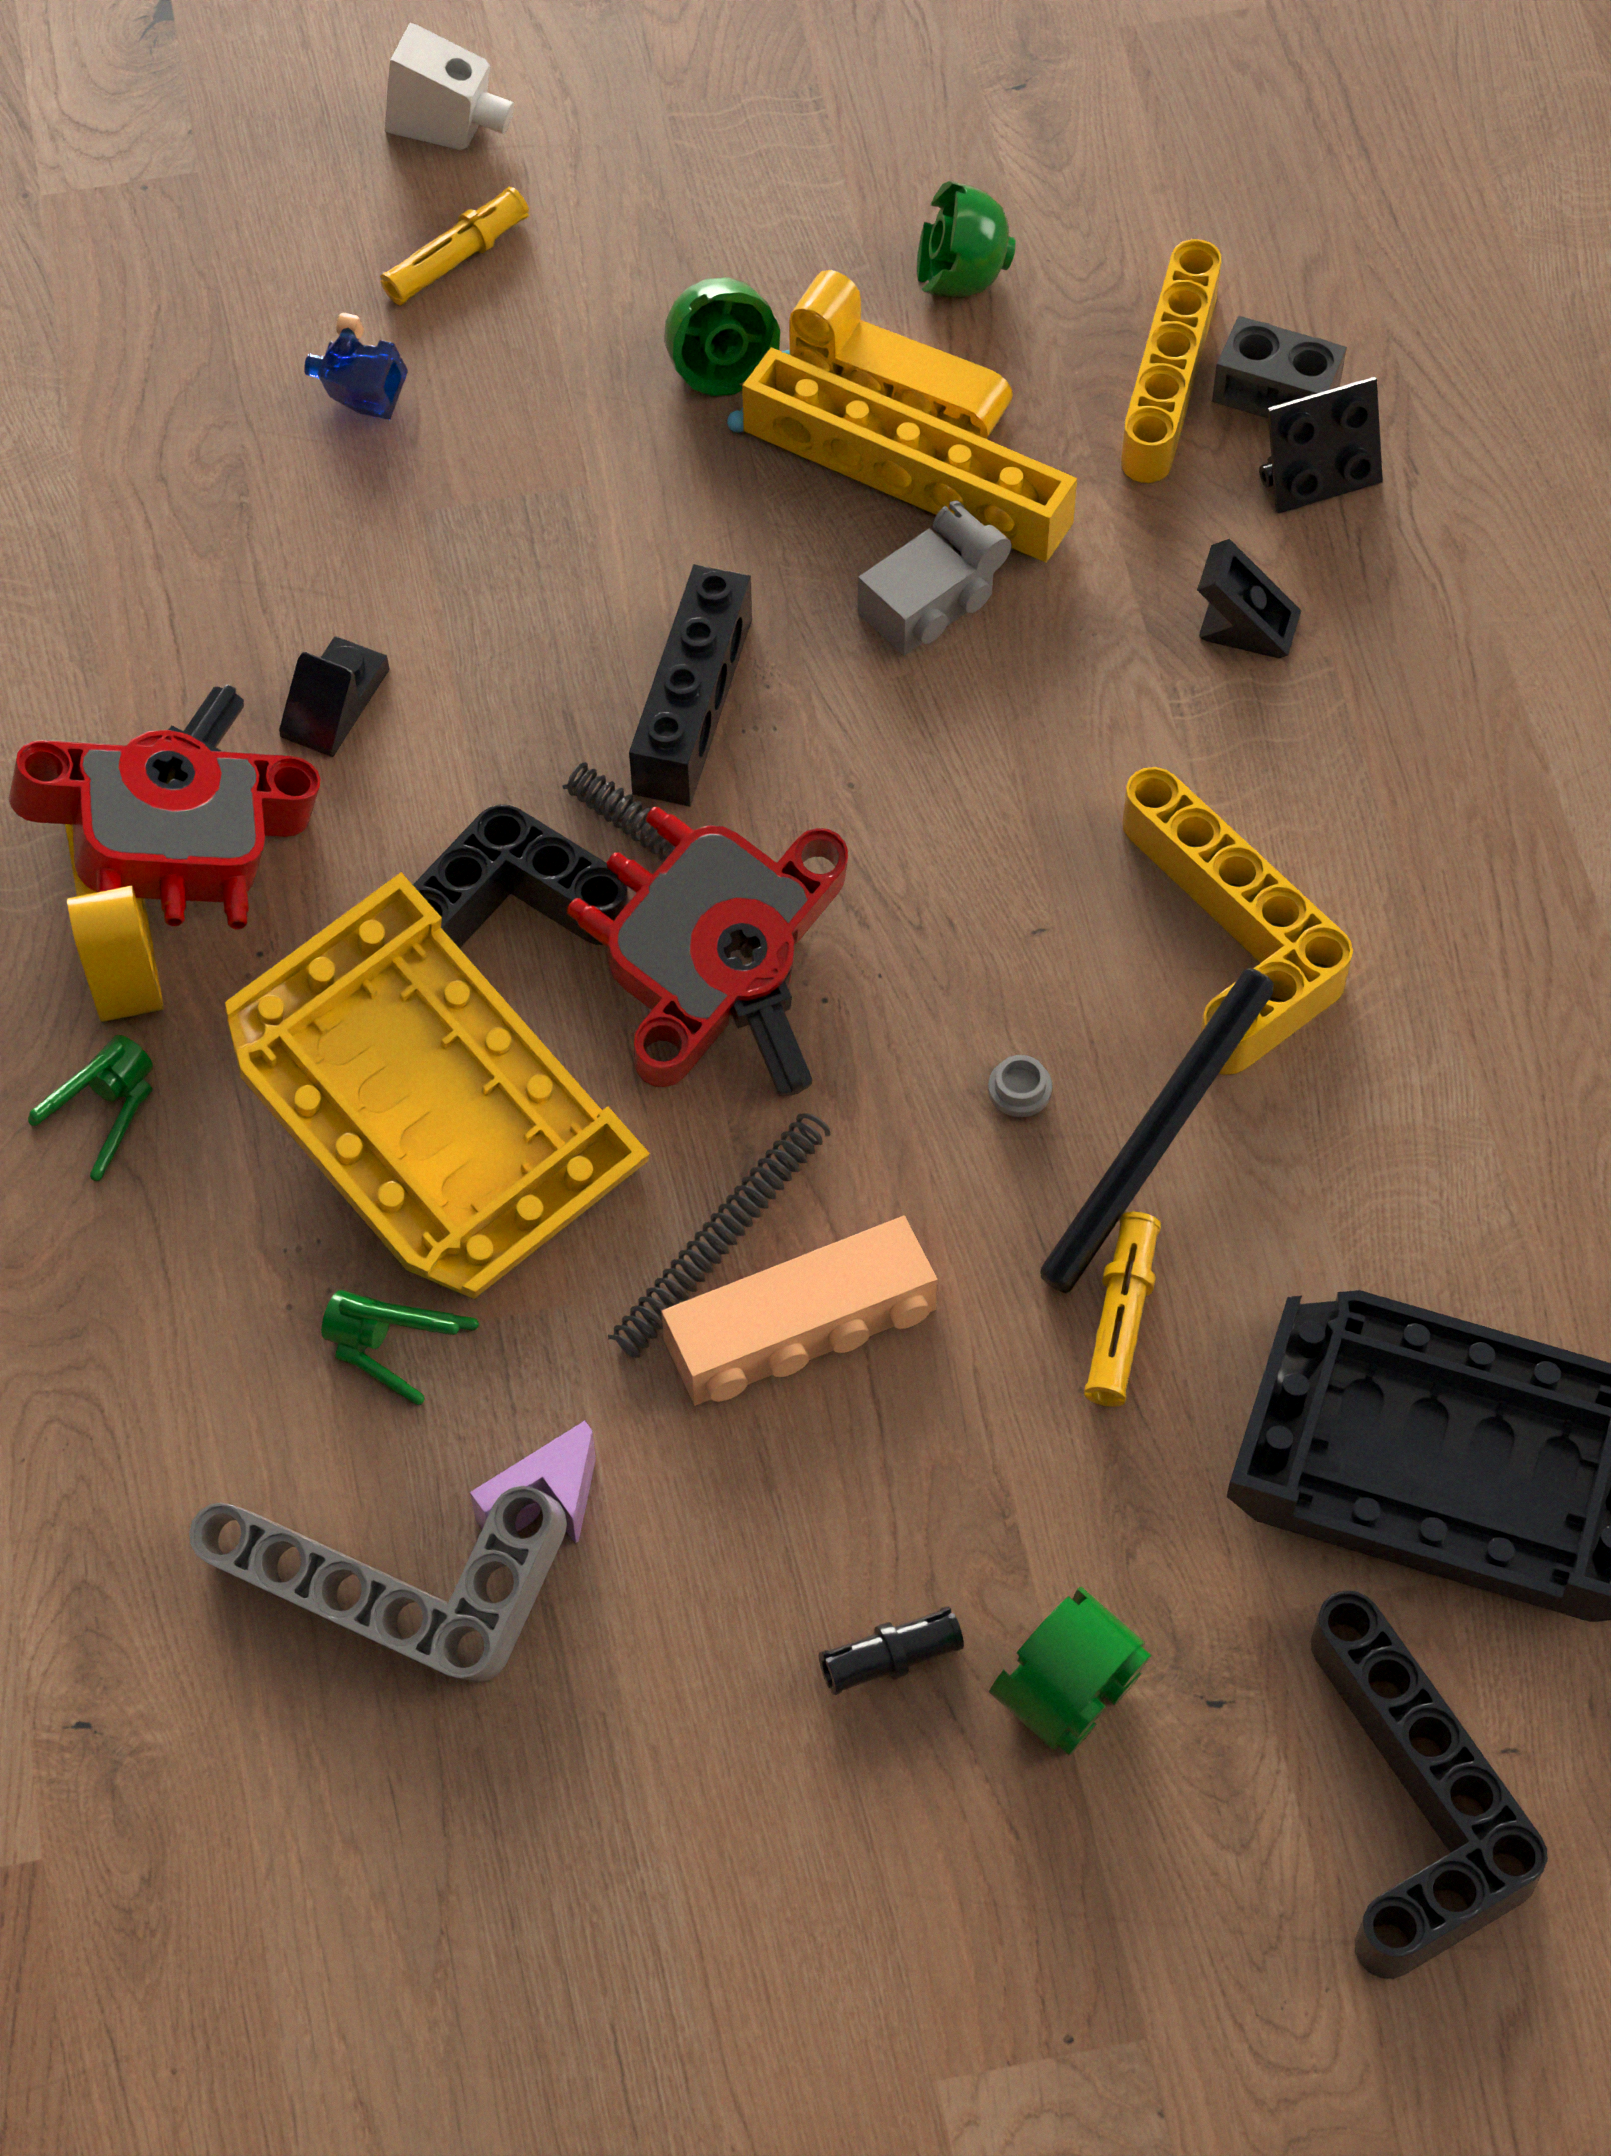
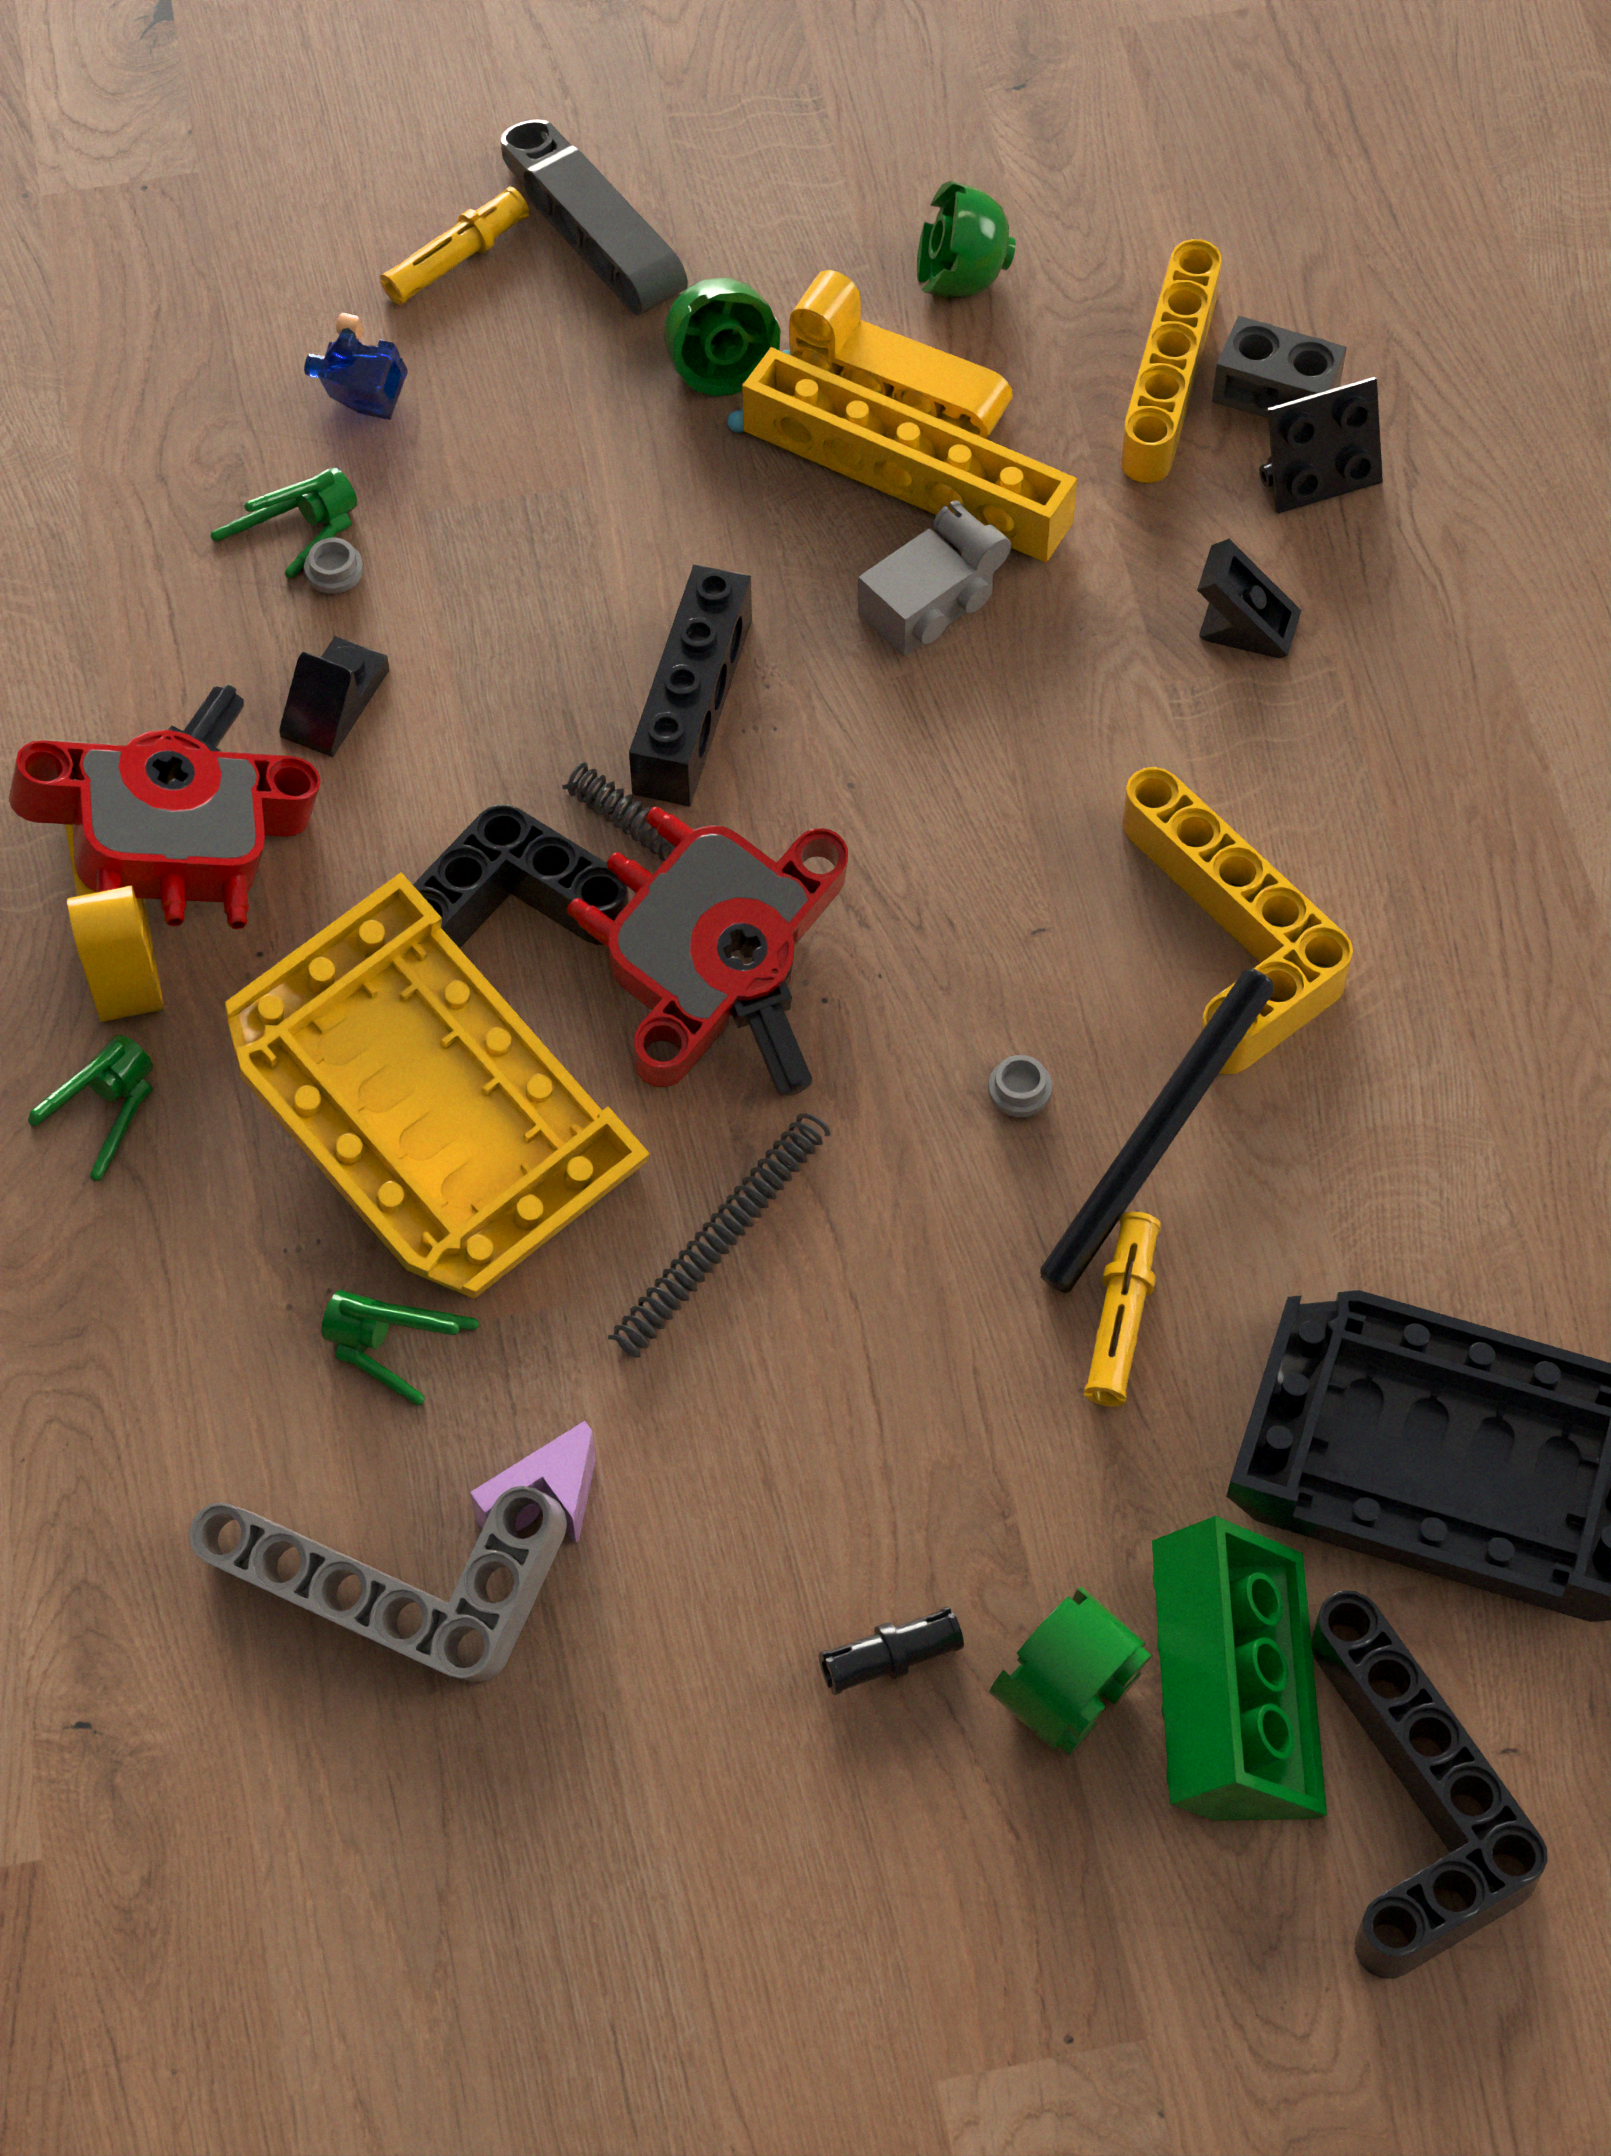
white torso [384,23,514,150] -> none
light nougat brick [661,1215,938,1406] -> none
none -> green plant [210,467,357,579]
none -> light grey plate [304,537,363,594]
none -> dark grey piece [501,120,688,315]
none -> green slope [1152,1516,1327,1821]

